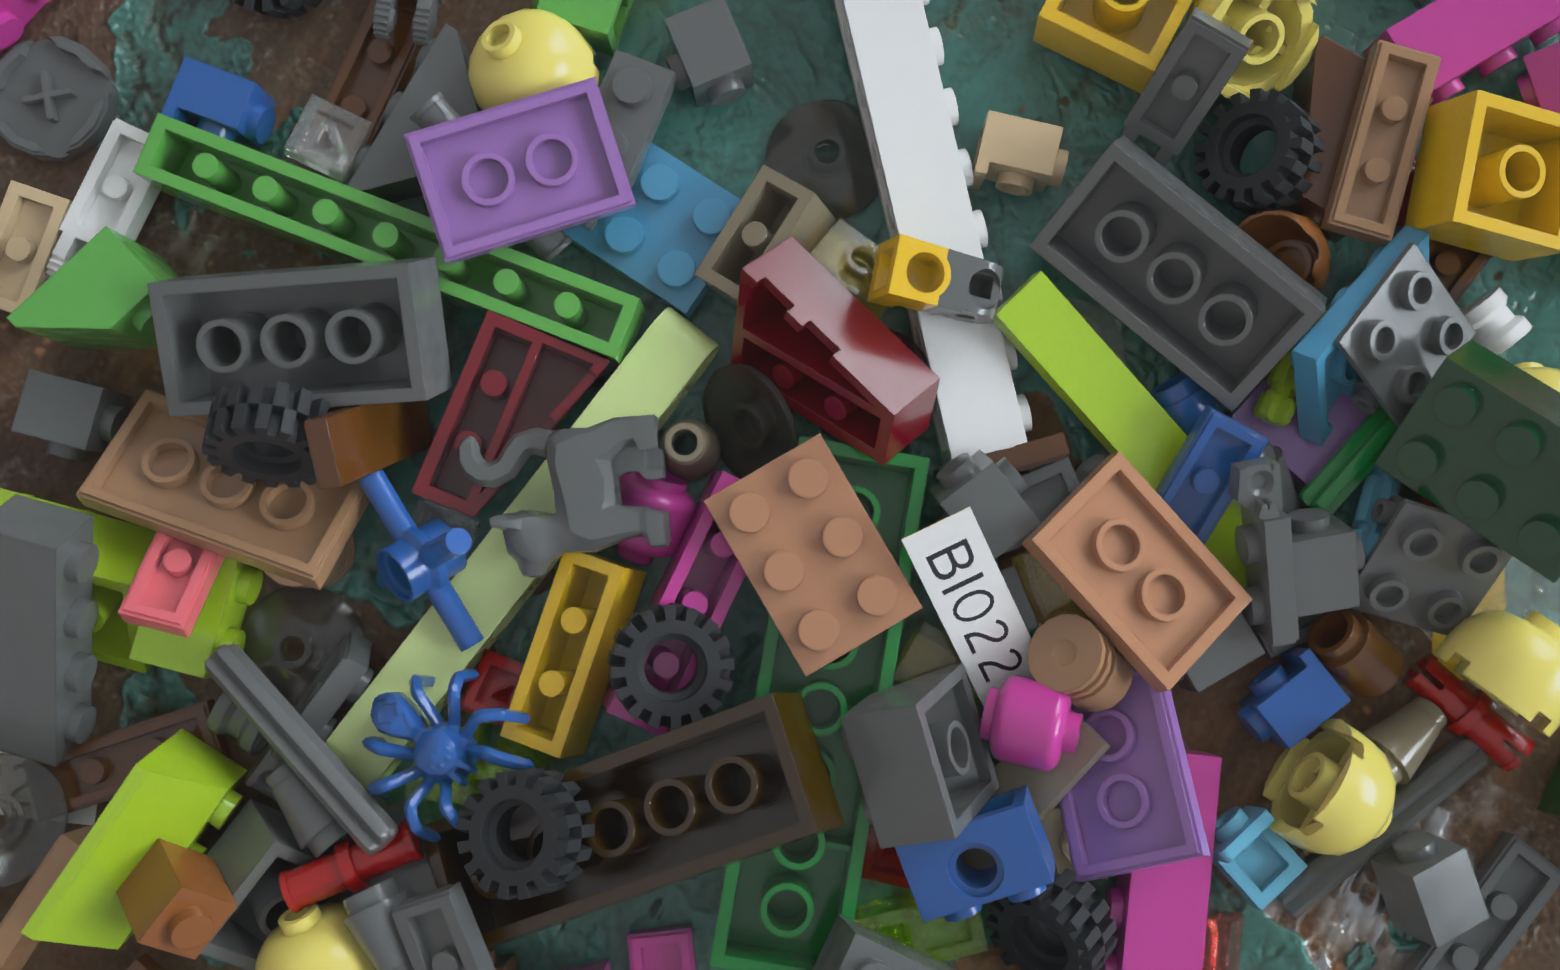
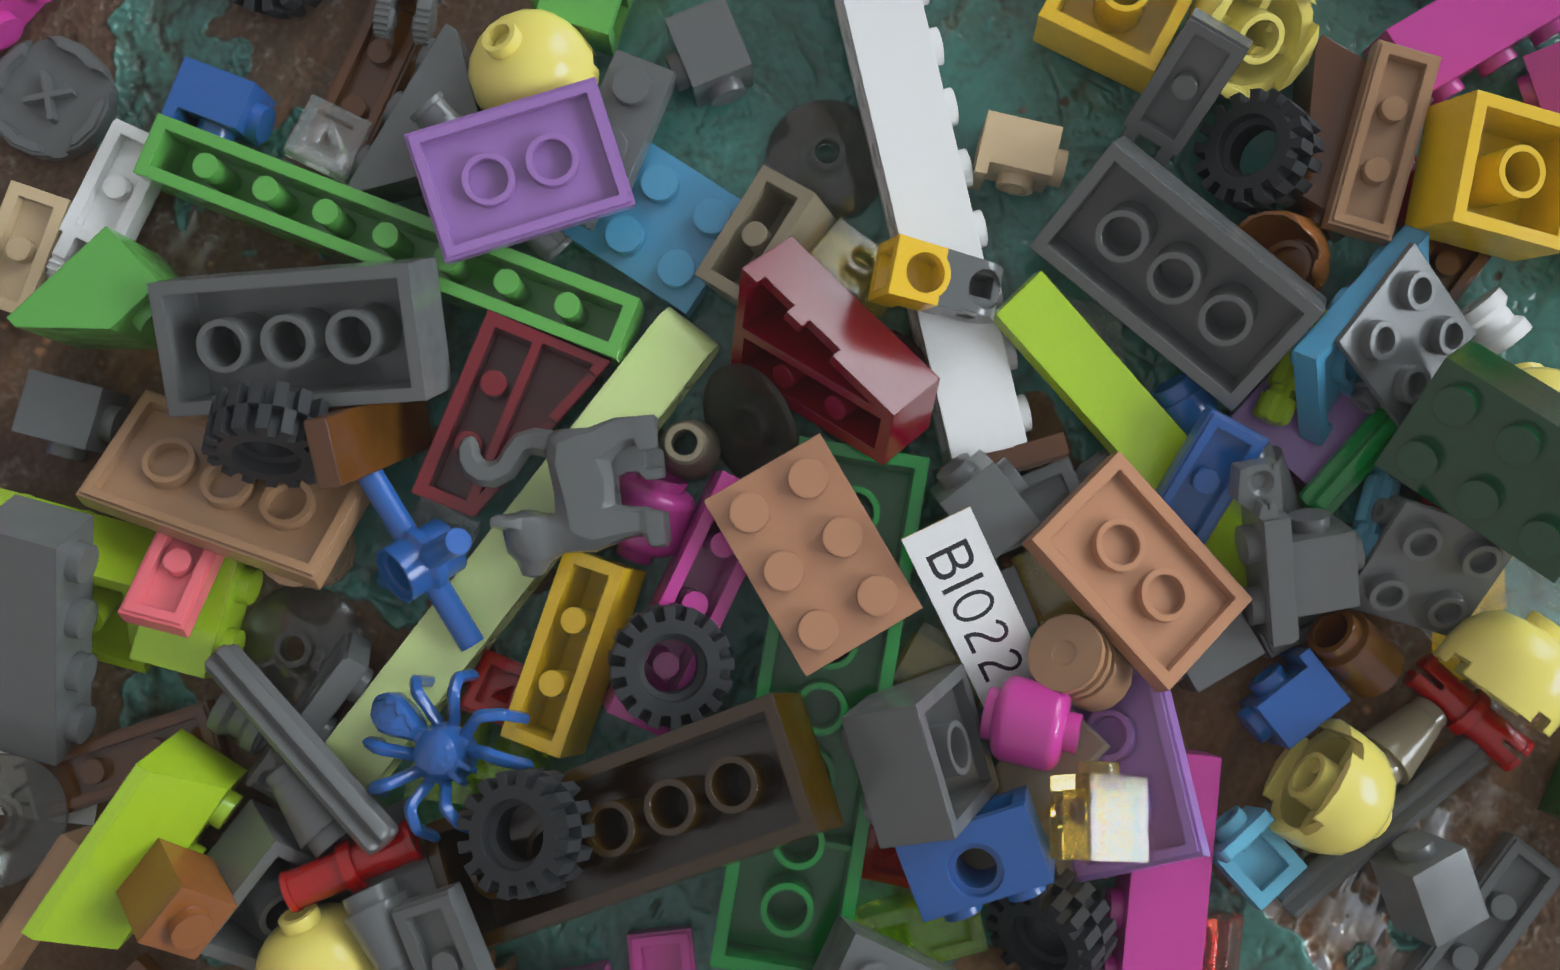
none -> clear yellow brick [1050,761,1149,863]

